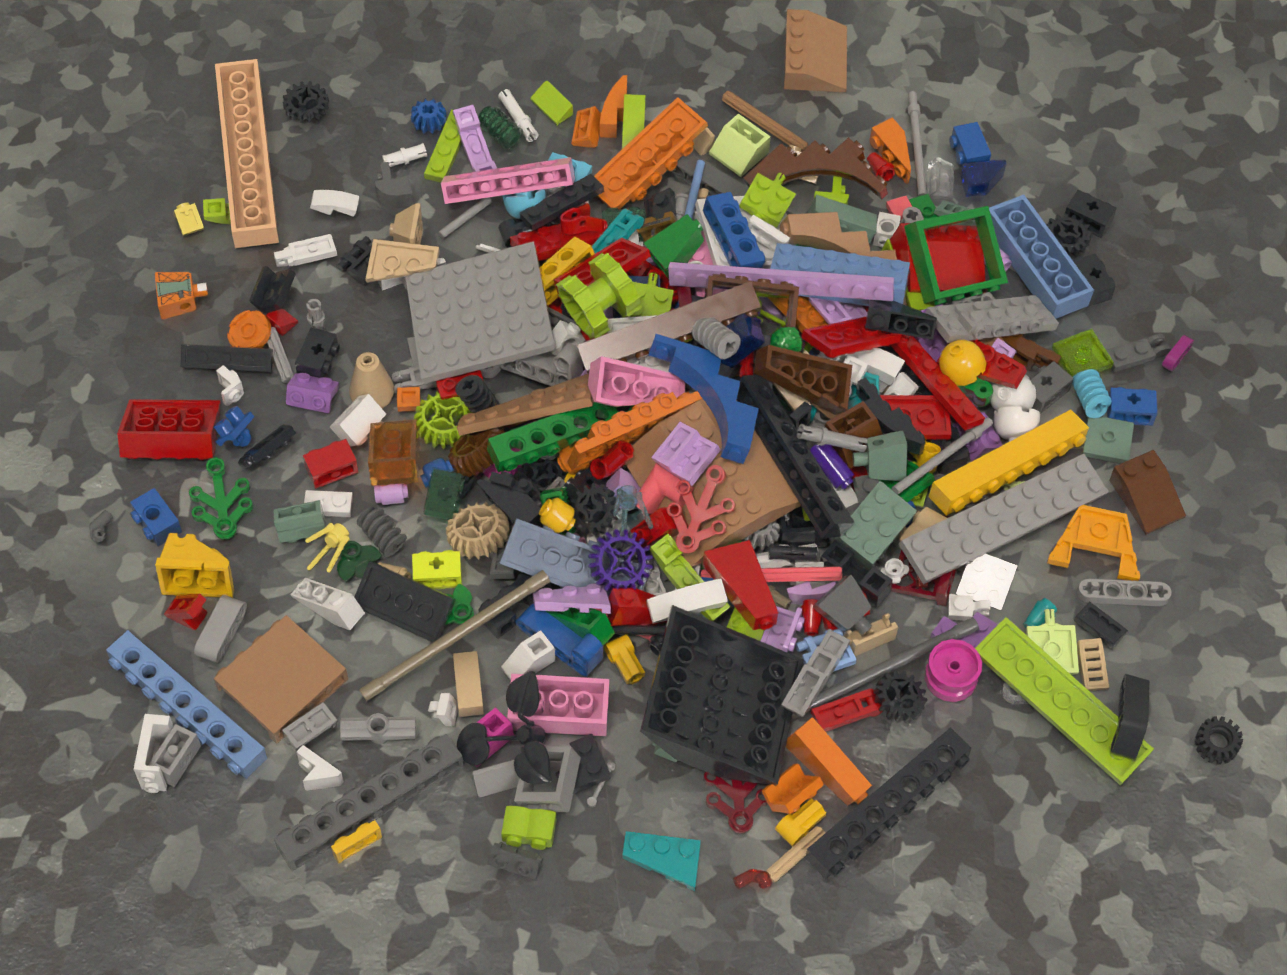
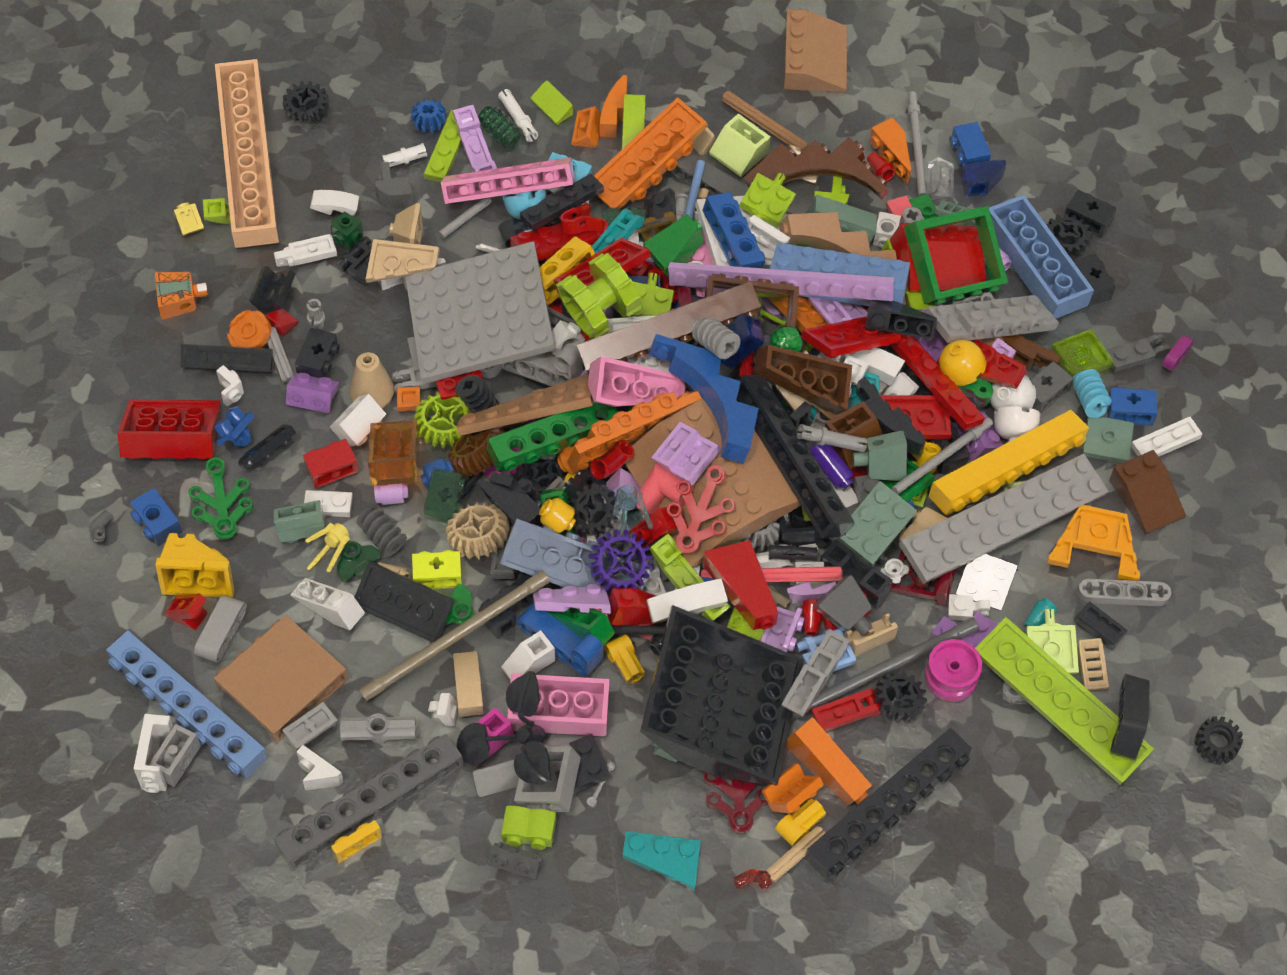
none -> dark green brick [331,211,364,251]
none -> white plate [1131,417,1202,457]

